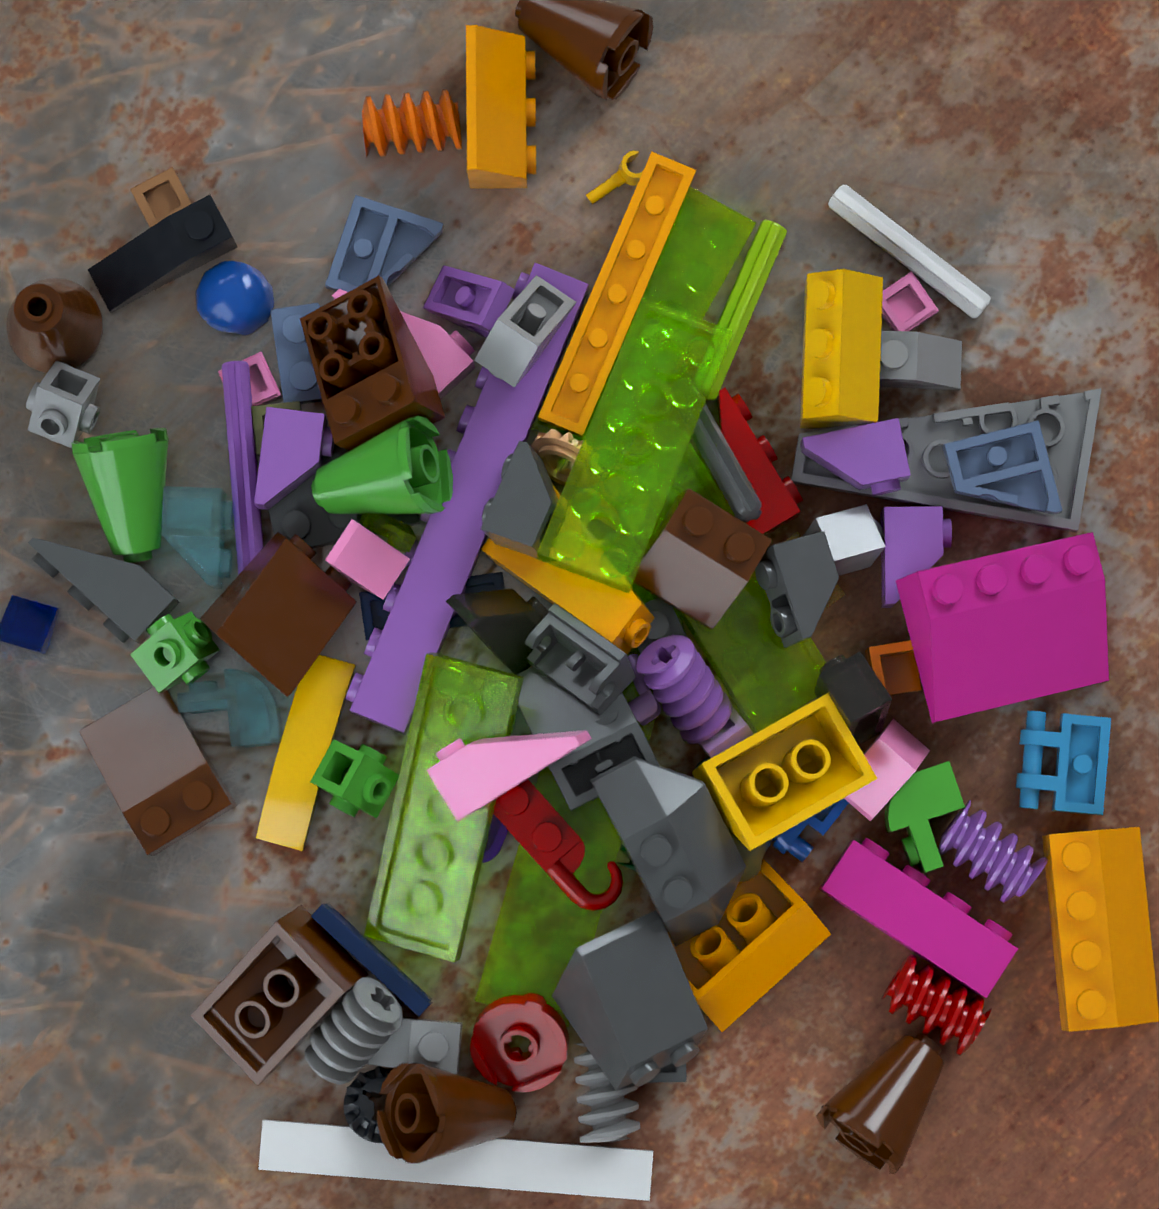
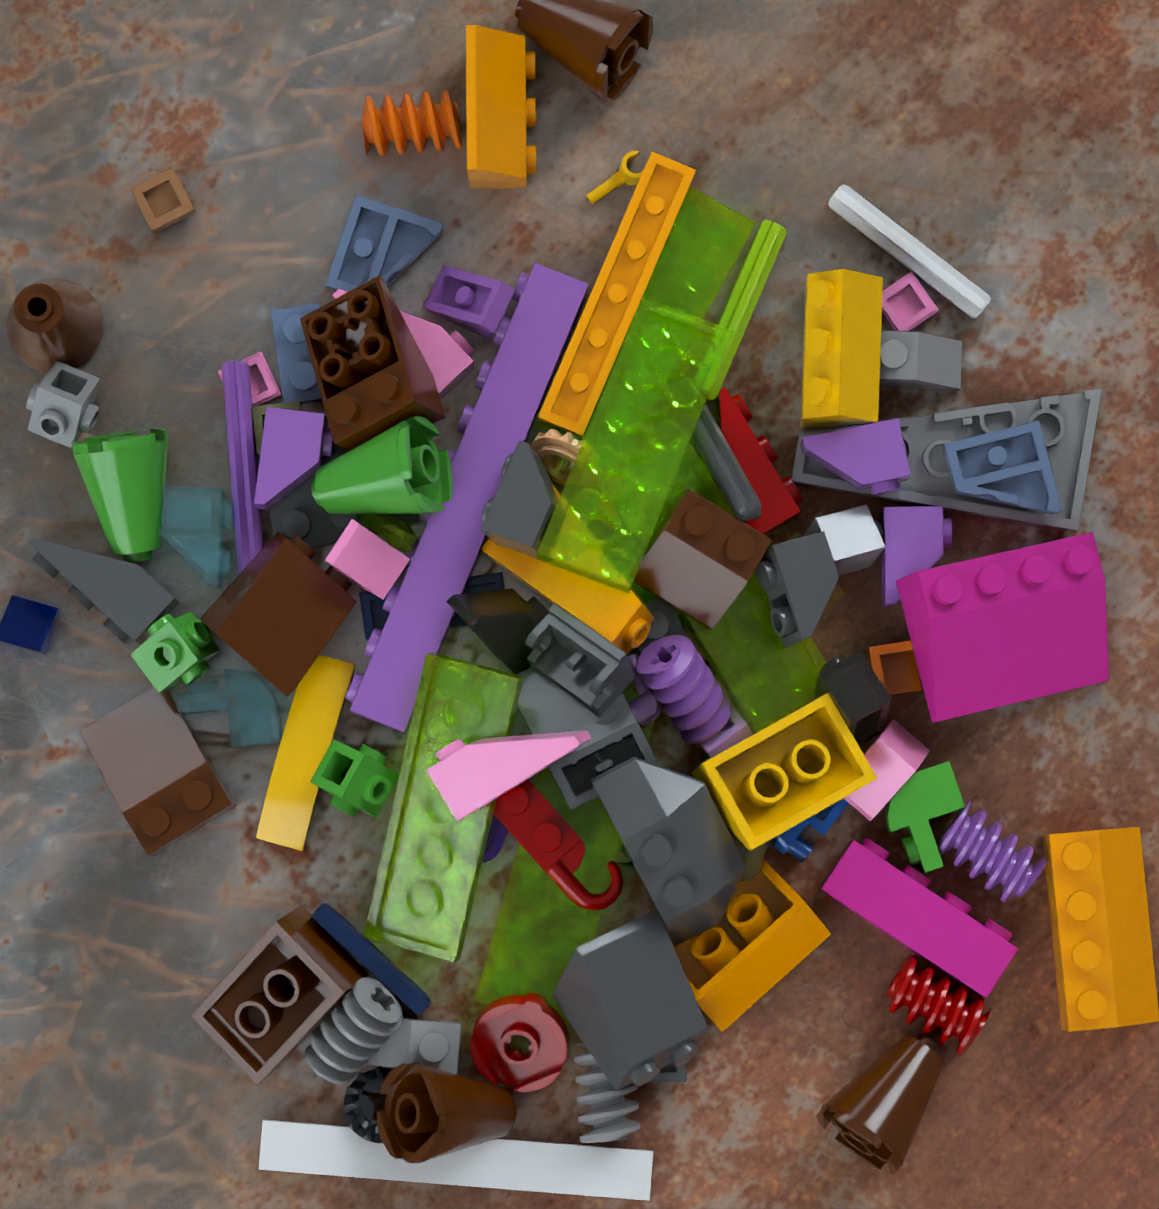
black slope [88,194,238,313] -> none
blue hair [195,261,274,335] -> none
light grey slope [474,275,576,388] -> none
dark azure plate [1016,711,1111,816] -> none

